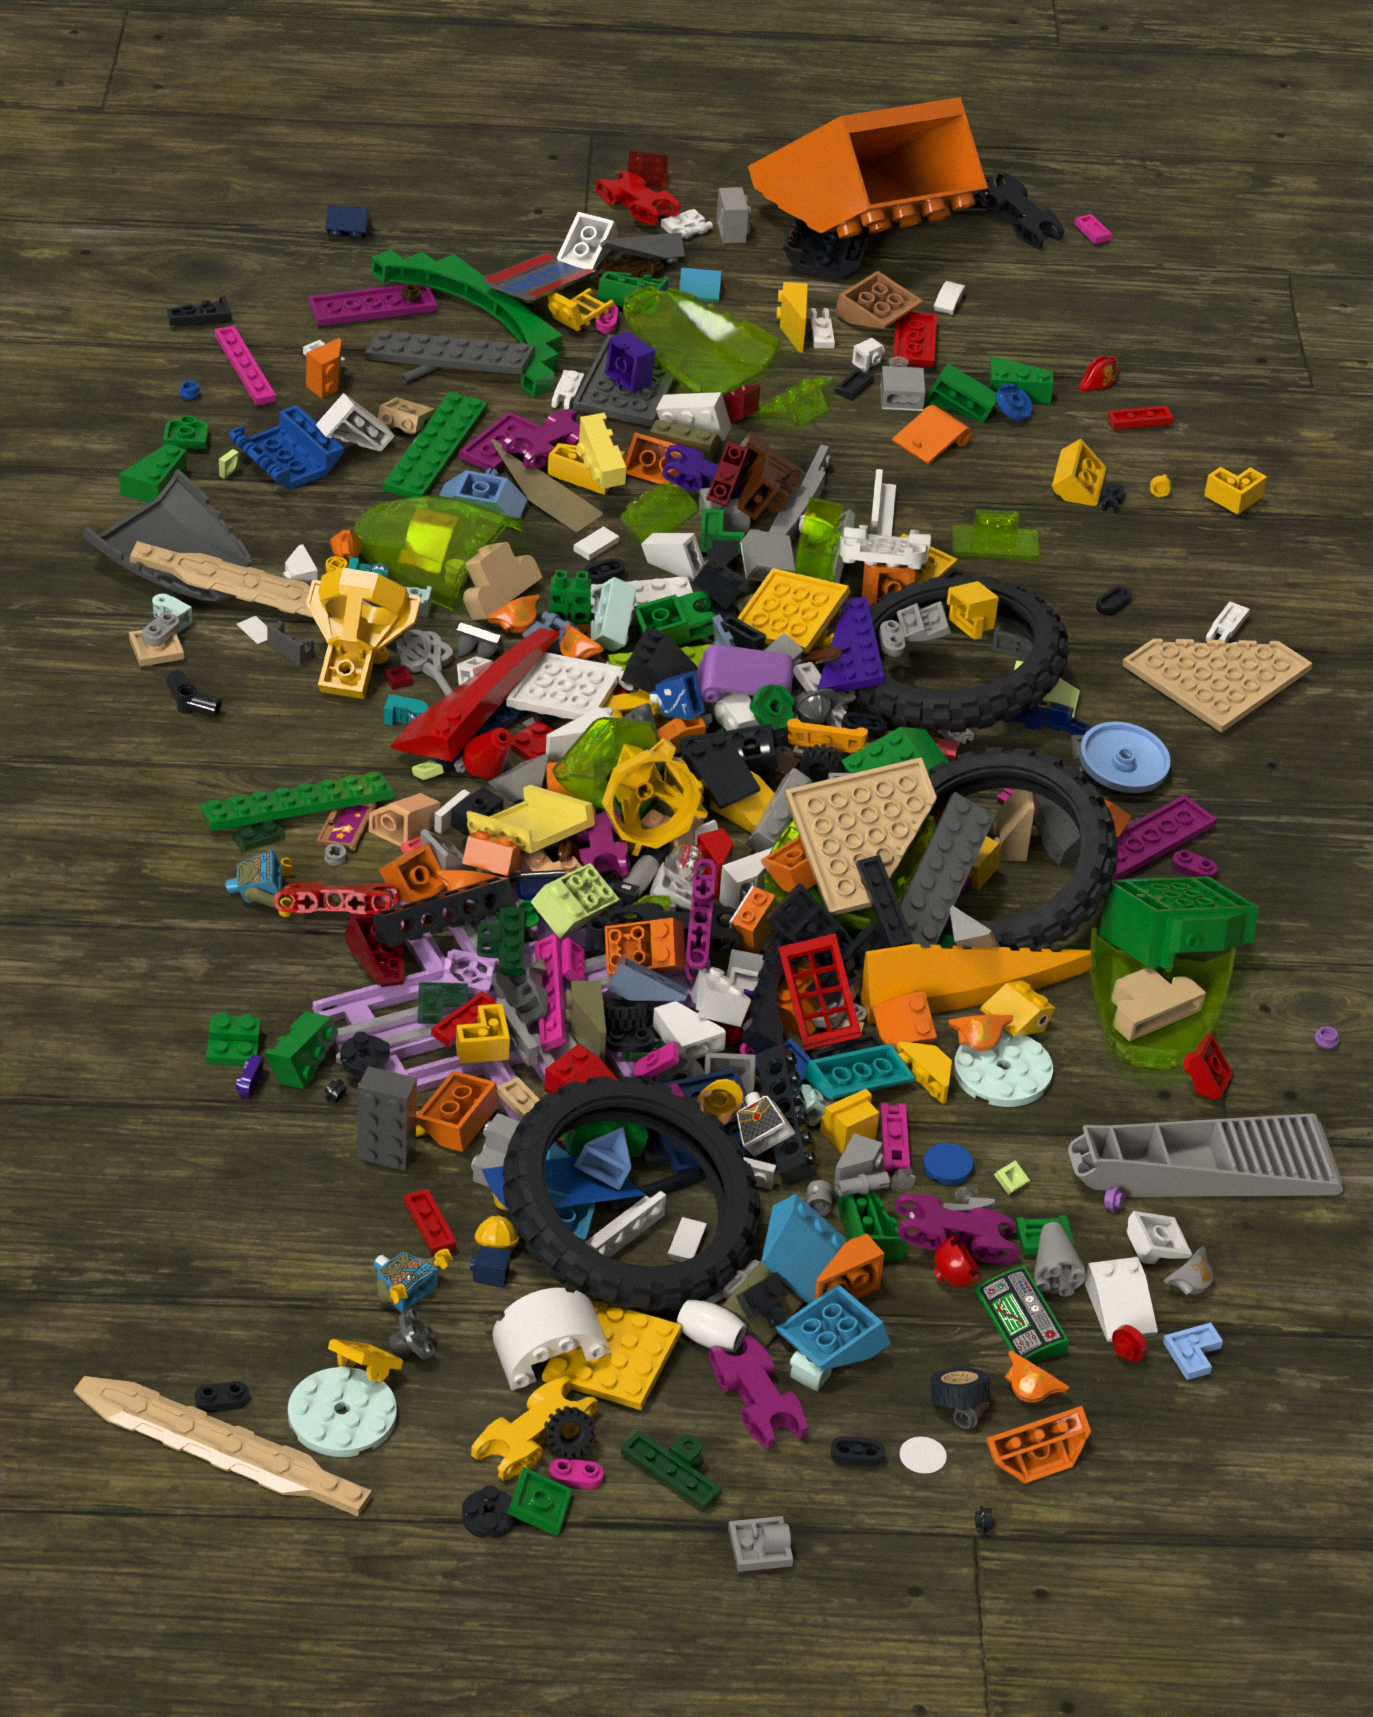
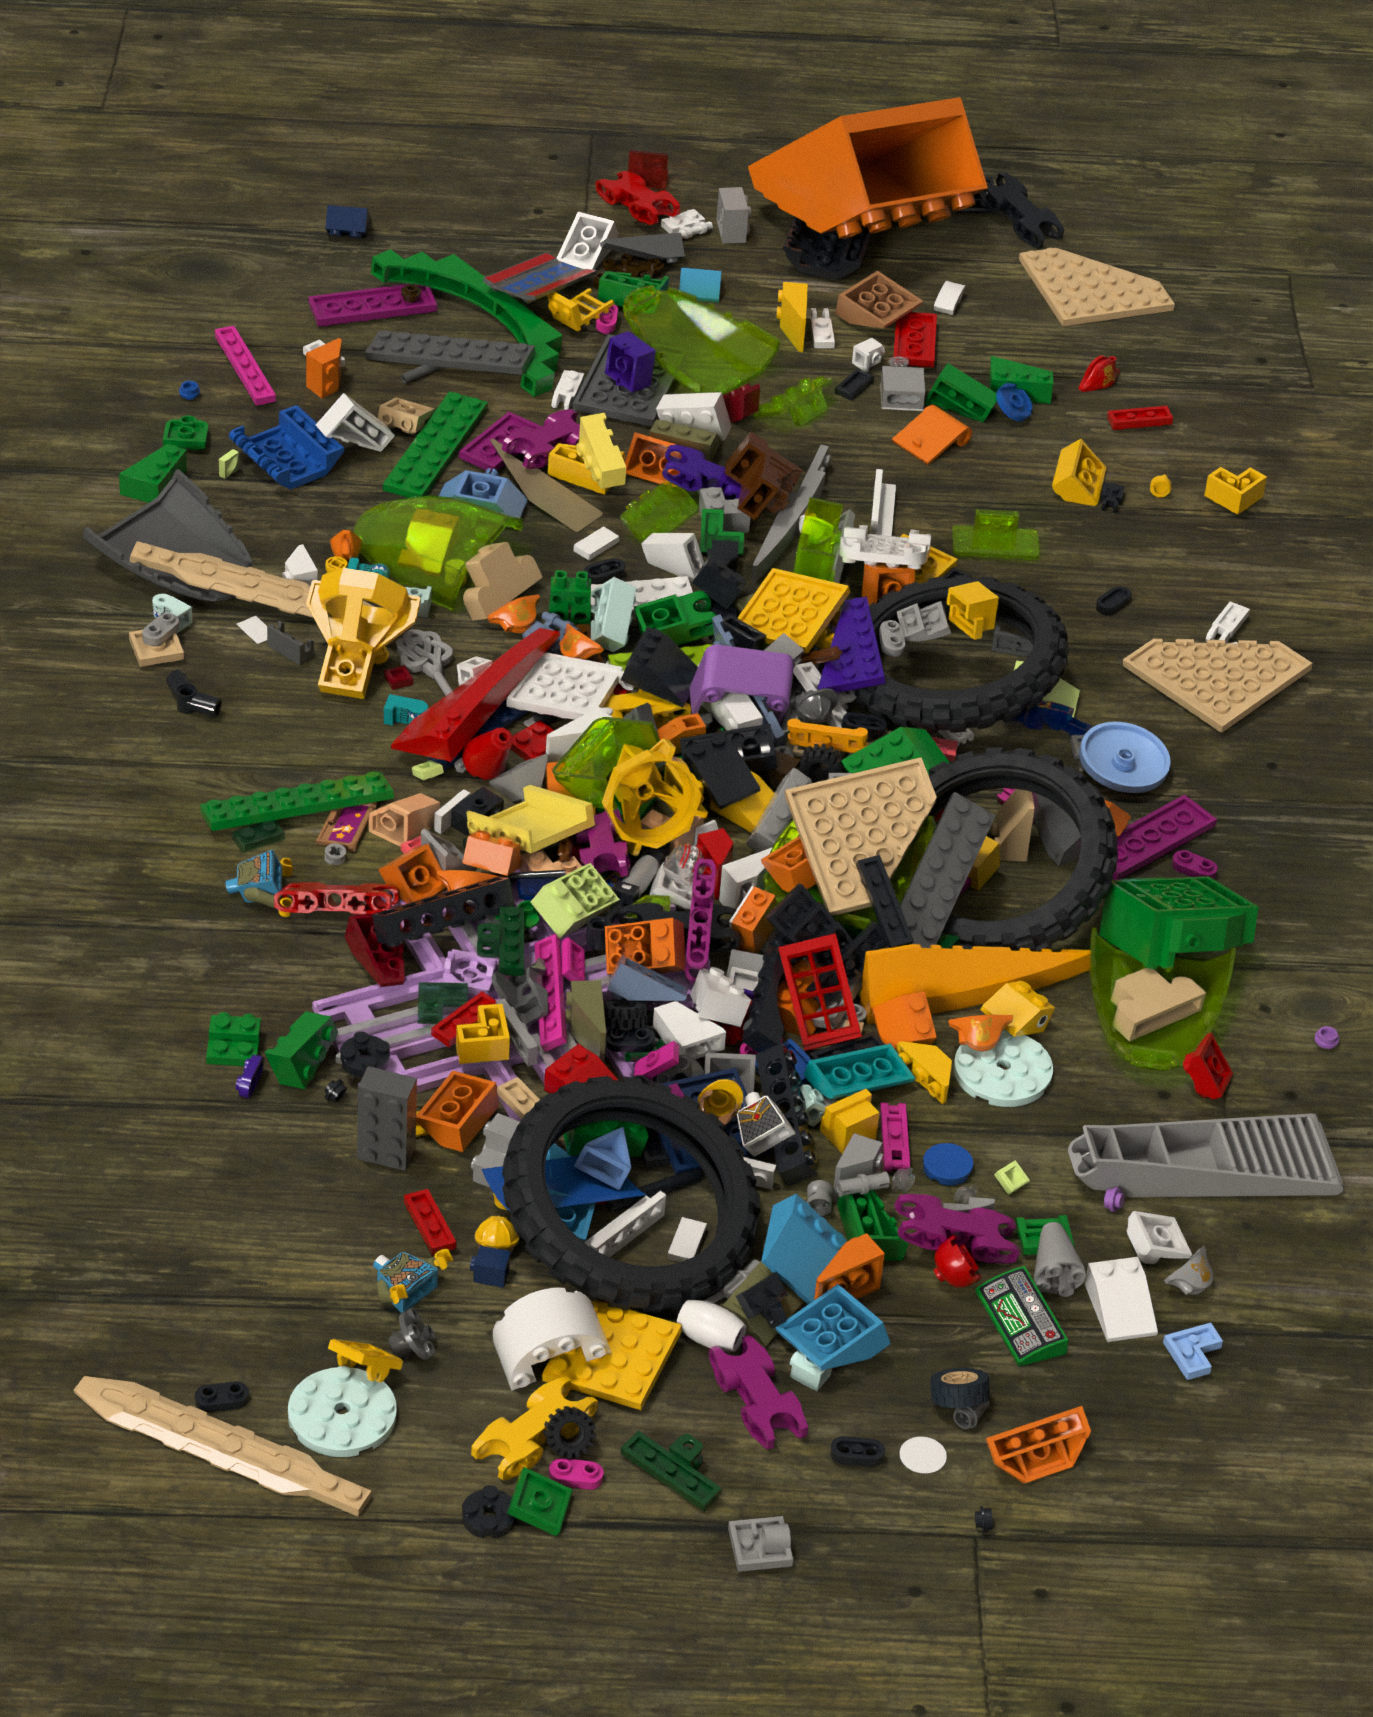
black wing [167,296,231,327] -> none
dark grey tile [456,622,504,659] -> none
blue torso [650,671,705,720] -> none
dark red slope [706,442,748,507] -> none
light grey piece [740,529,796,581] -> none
green plate [749,684,794,731] -> none
light grey slope [950,905,1000,949] -> none
orange hat [1004,1350,1069,1403] -> none
dark pink plate [1074,214,1112,244] -> none
red plate [1112,1324,1148,1362] -> none
none -> tan plate [1019,248,1175,326]

